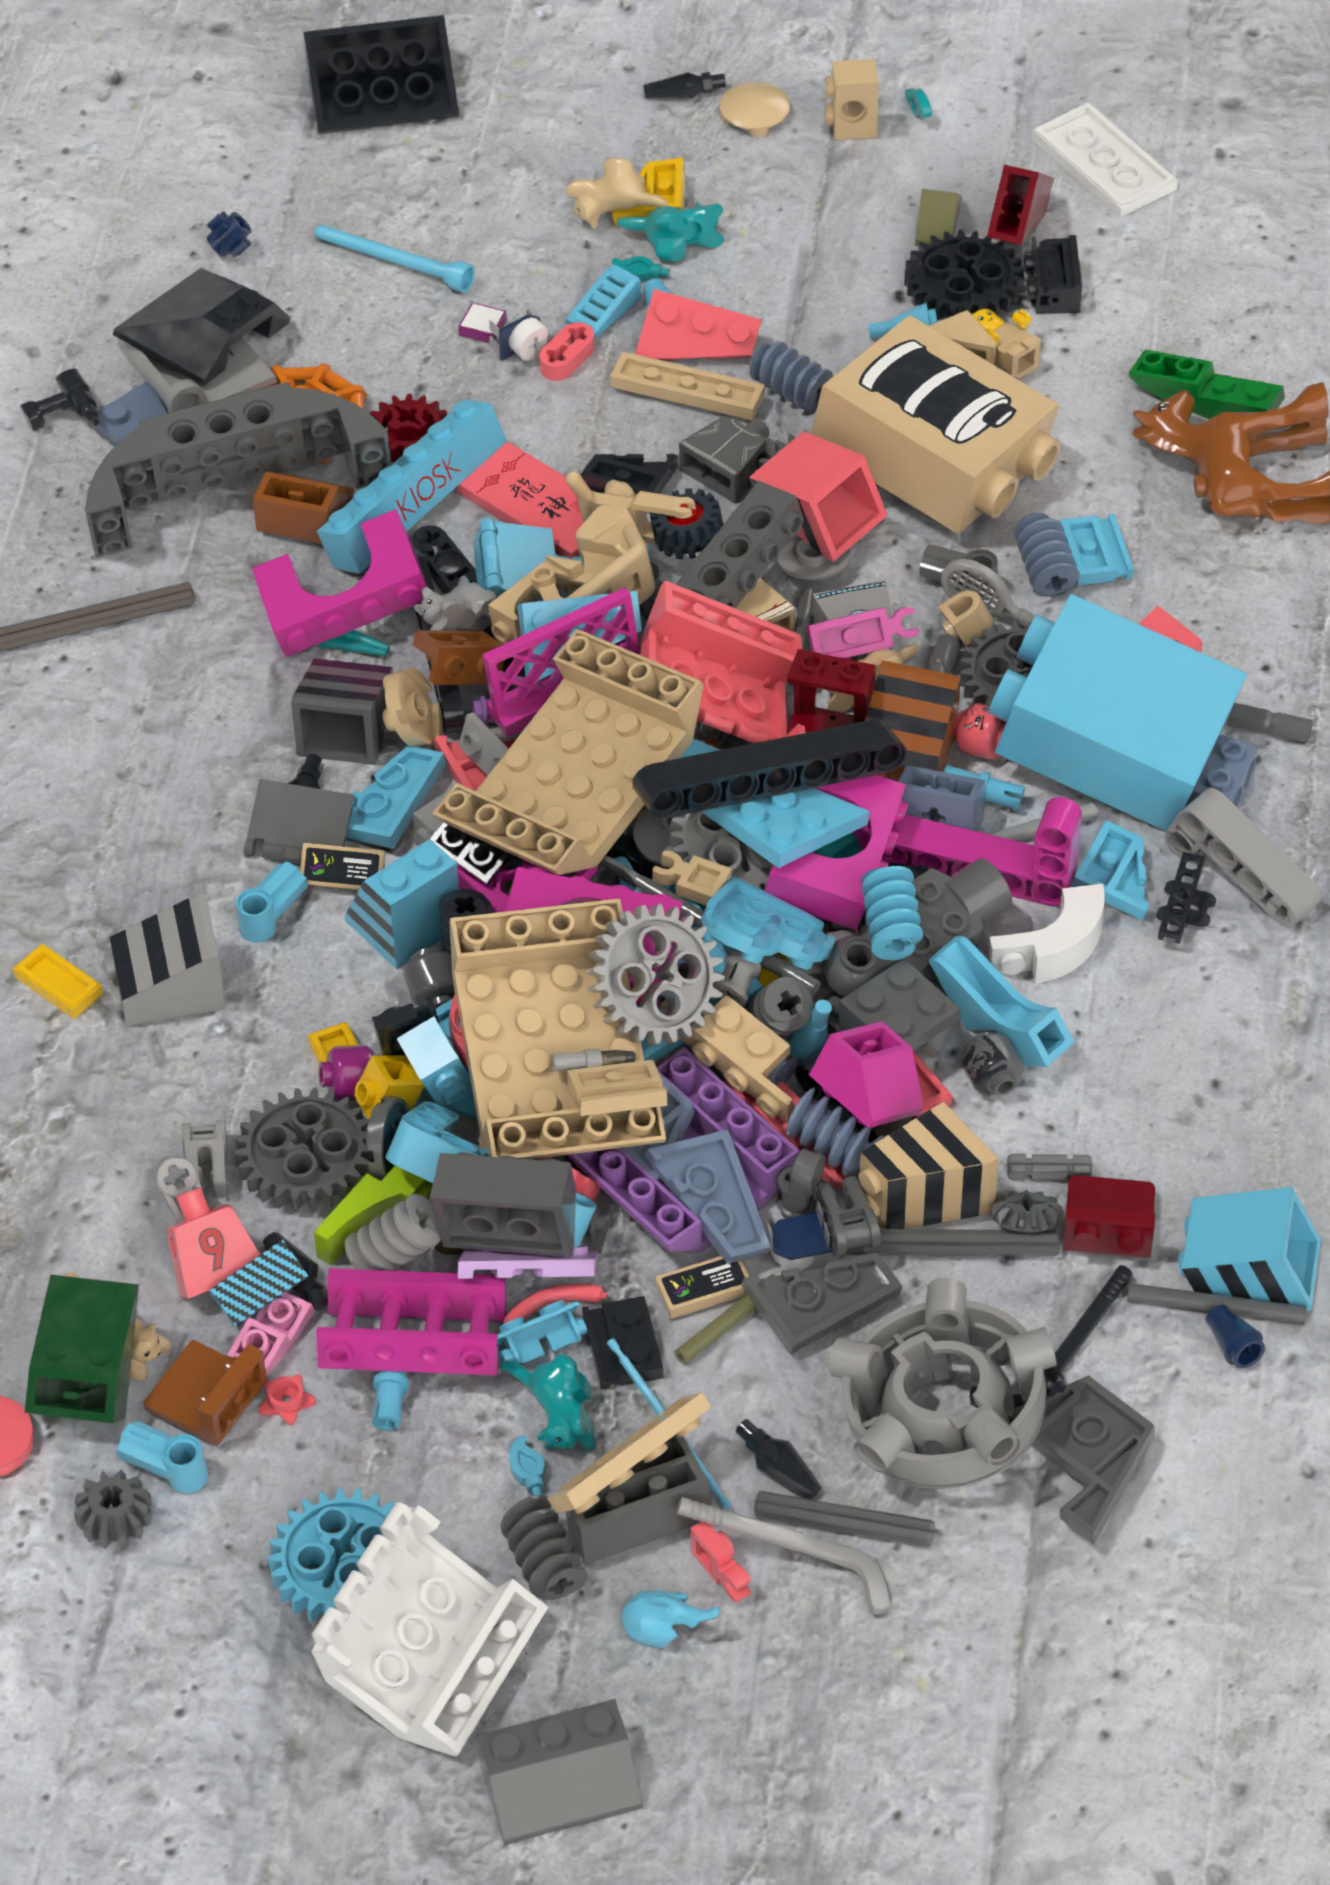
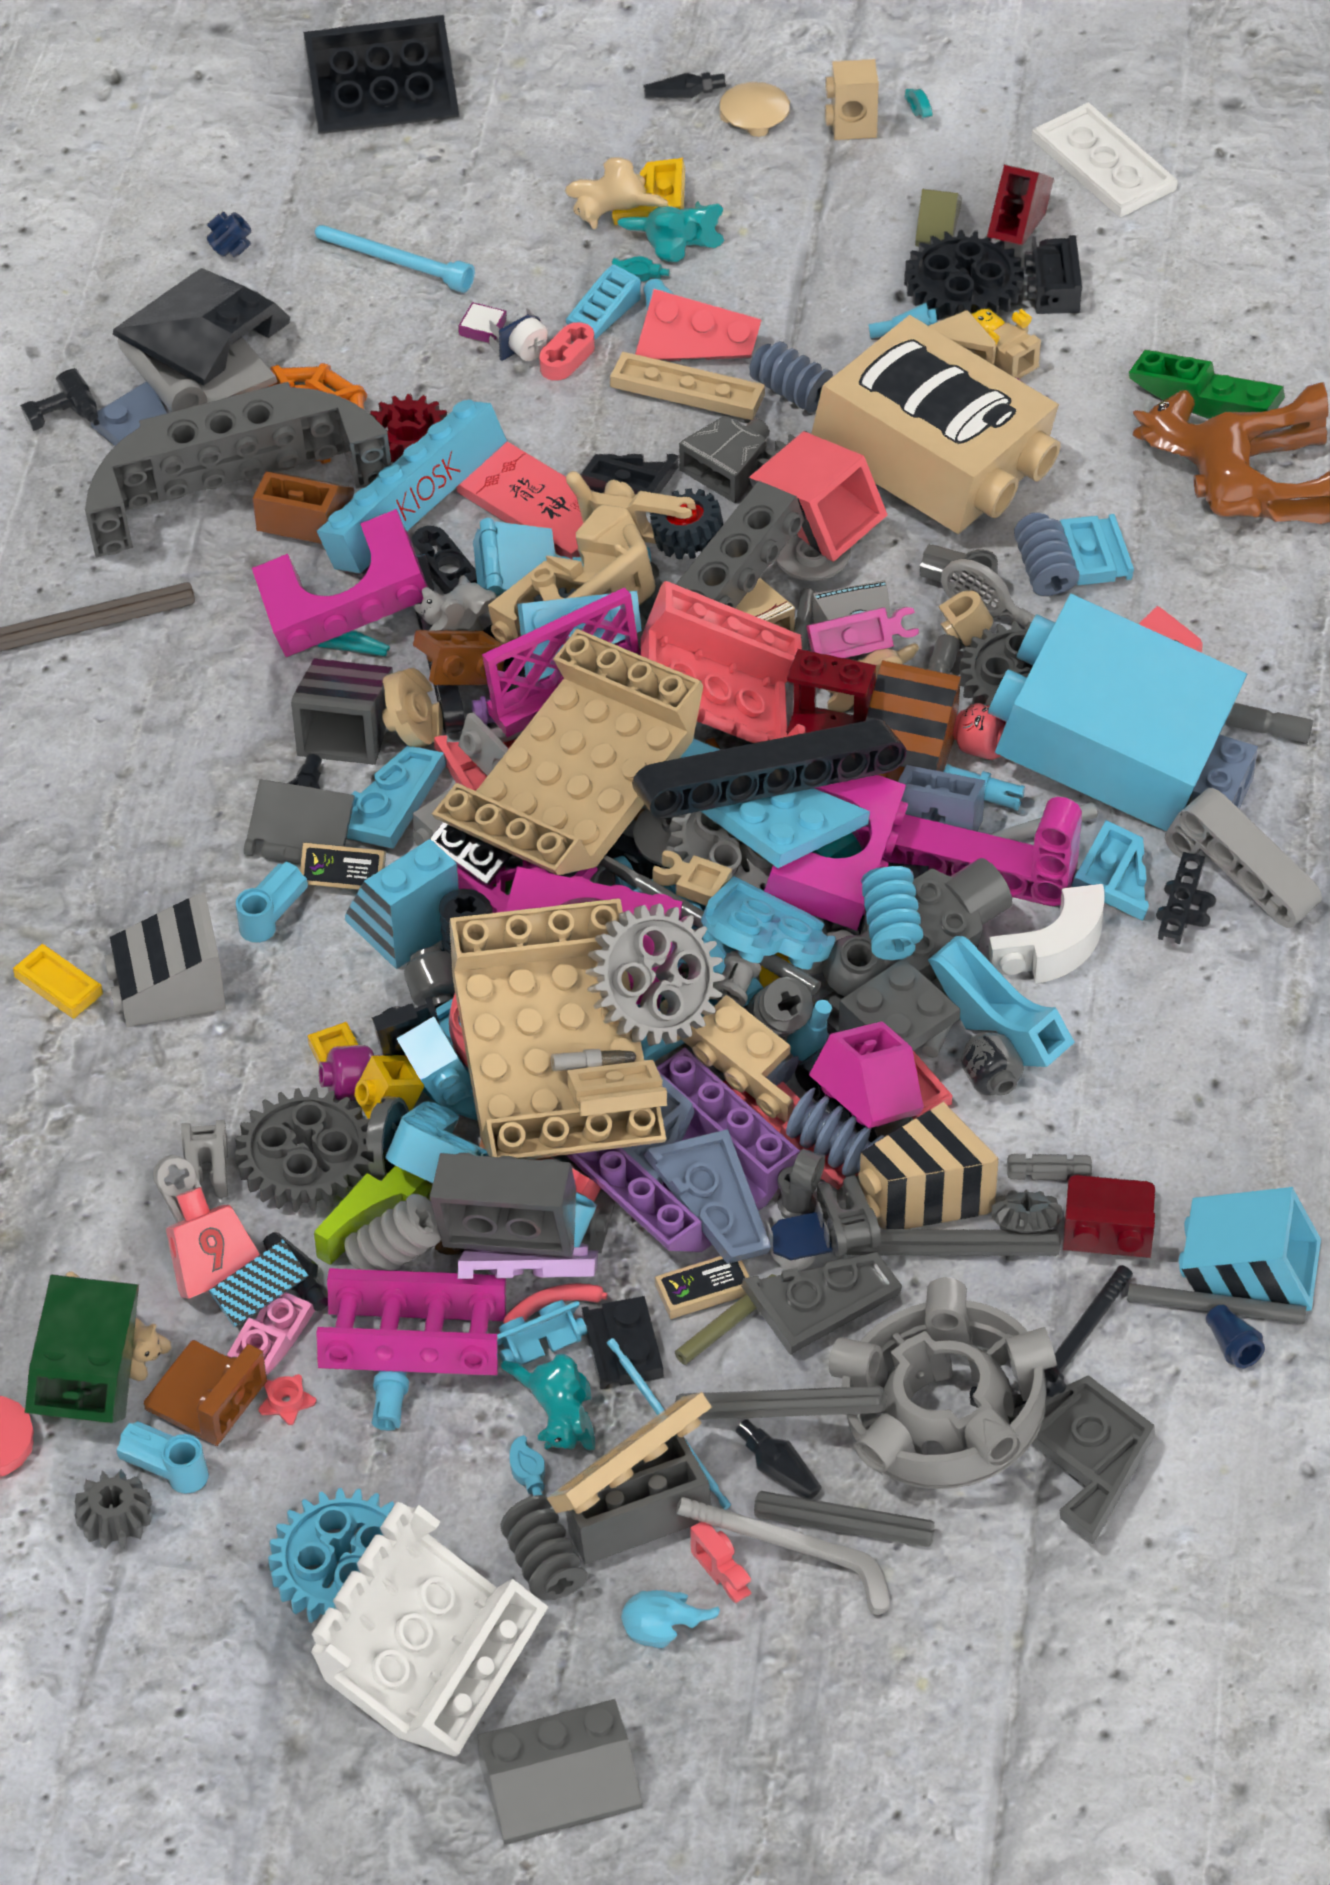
none -> dark grey axle [675,1386,887,1420]

